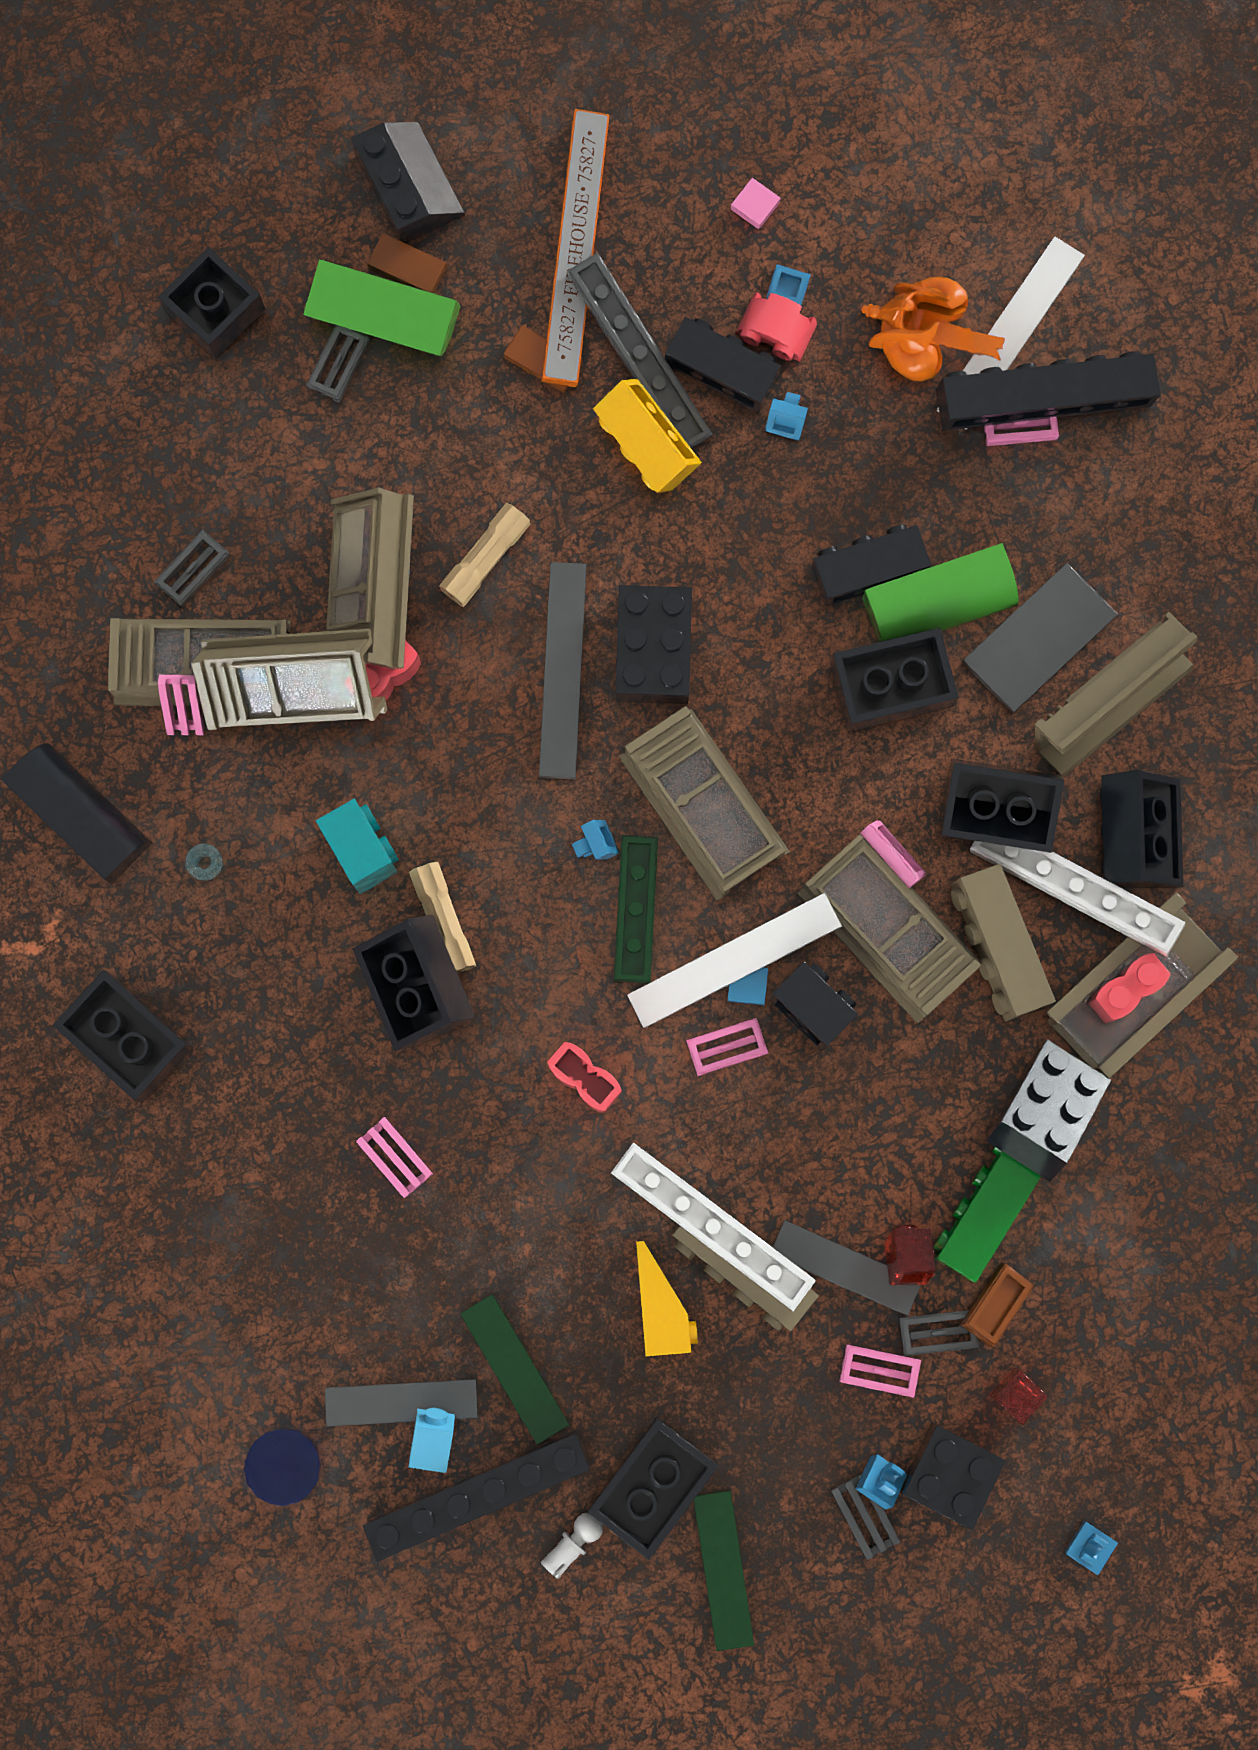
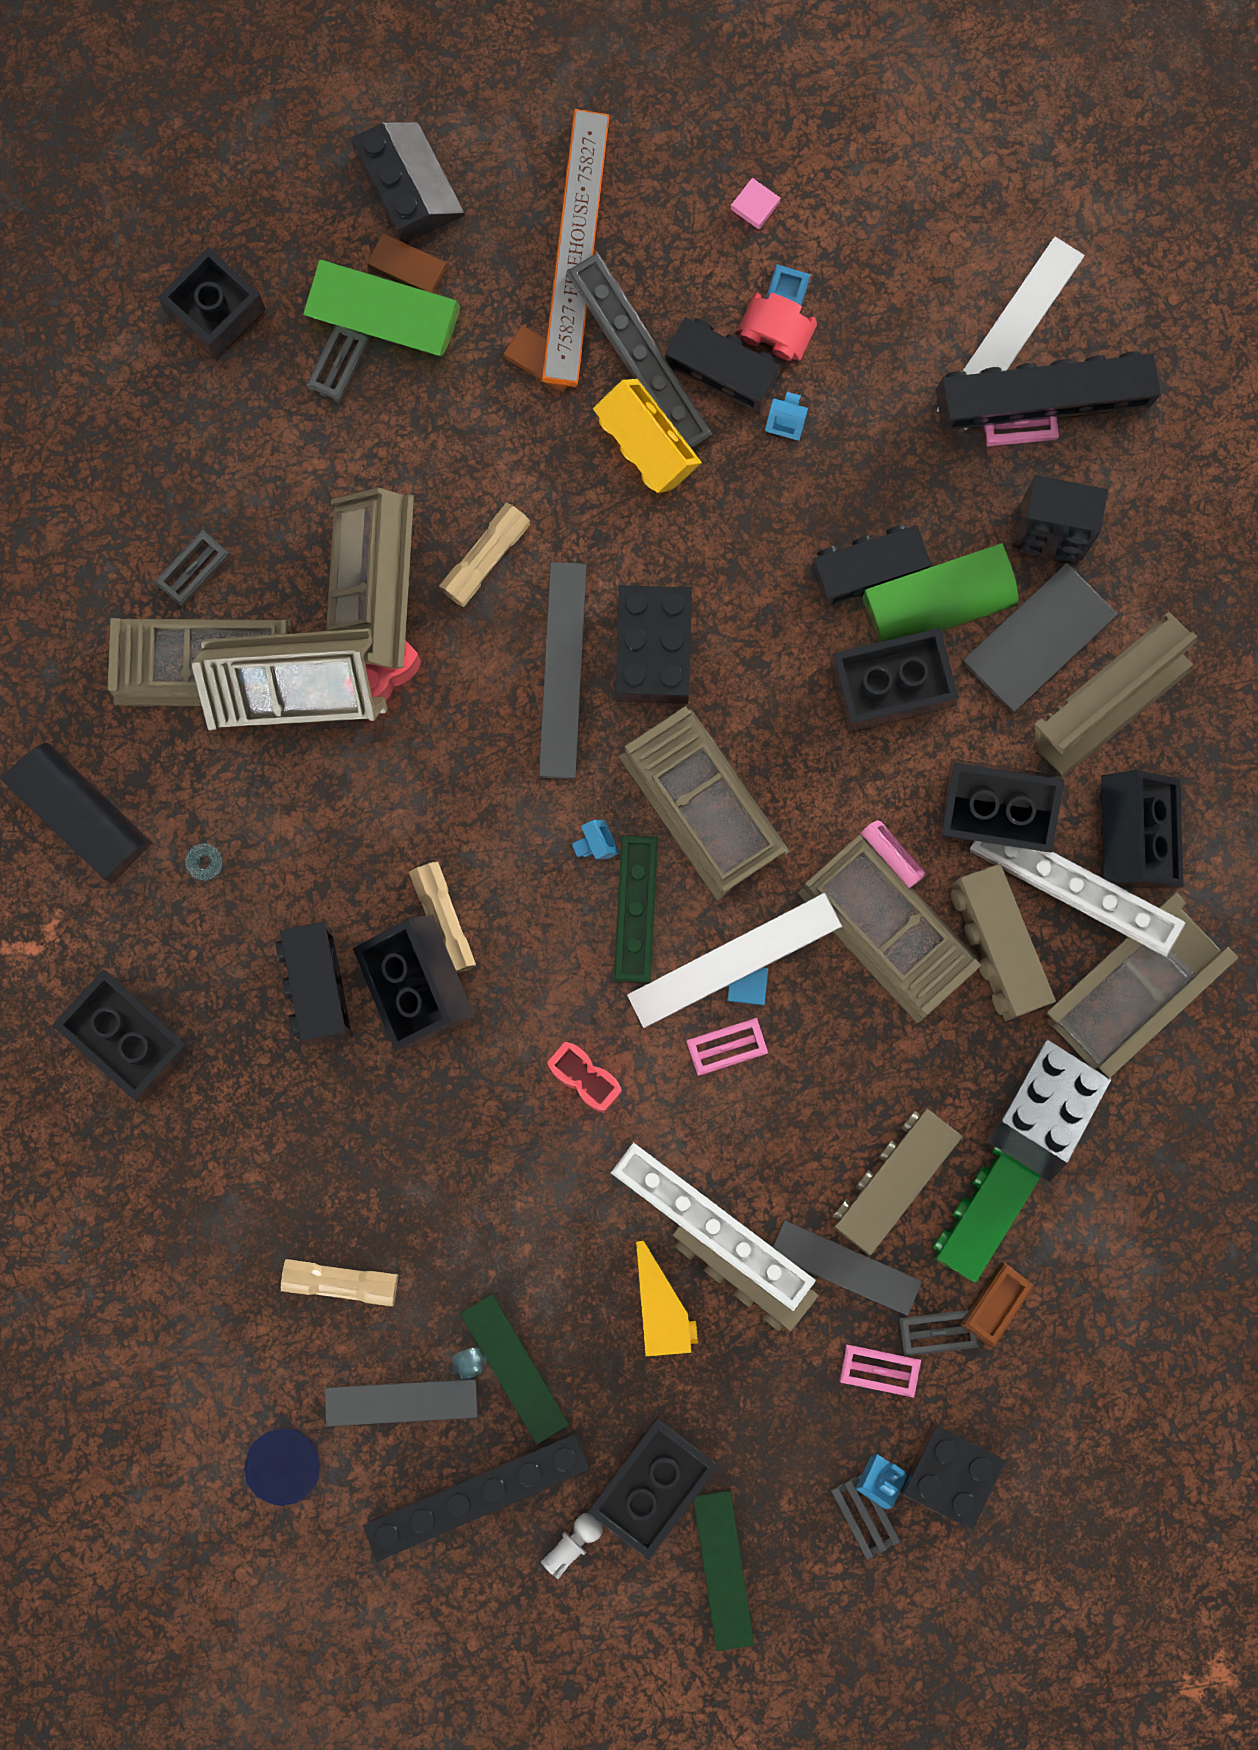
bright pink tile [158,675,205,735] -> none
teal brick [316,798,399,894] -> none
bright pink tile [356,1117,433,1198] -> none
medium azure brick [408,1408,455,1473] -> none
black brick [769,962,858,1051] -> none
orange hair [861,276,1005,382] -> none
clear red brick [885,1224,936,1285] -> none
clear red brick [989,1368,1048,1425] -> none
dark azure tile [1064,1520,1118,1575] -> none
coral brick [1088,953,1170,1023] -> none
none -> black brick [276,922,353,1047]
none -> tan axle [281,1259,398,1306]
none -> clear light blue plate [450,1348,488,1379]
none -> dark tan brick [832,1109,963,1255]
none -> black brick [1011,475,1109,563]

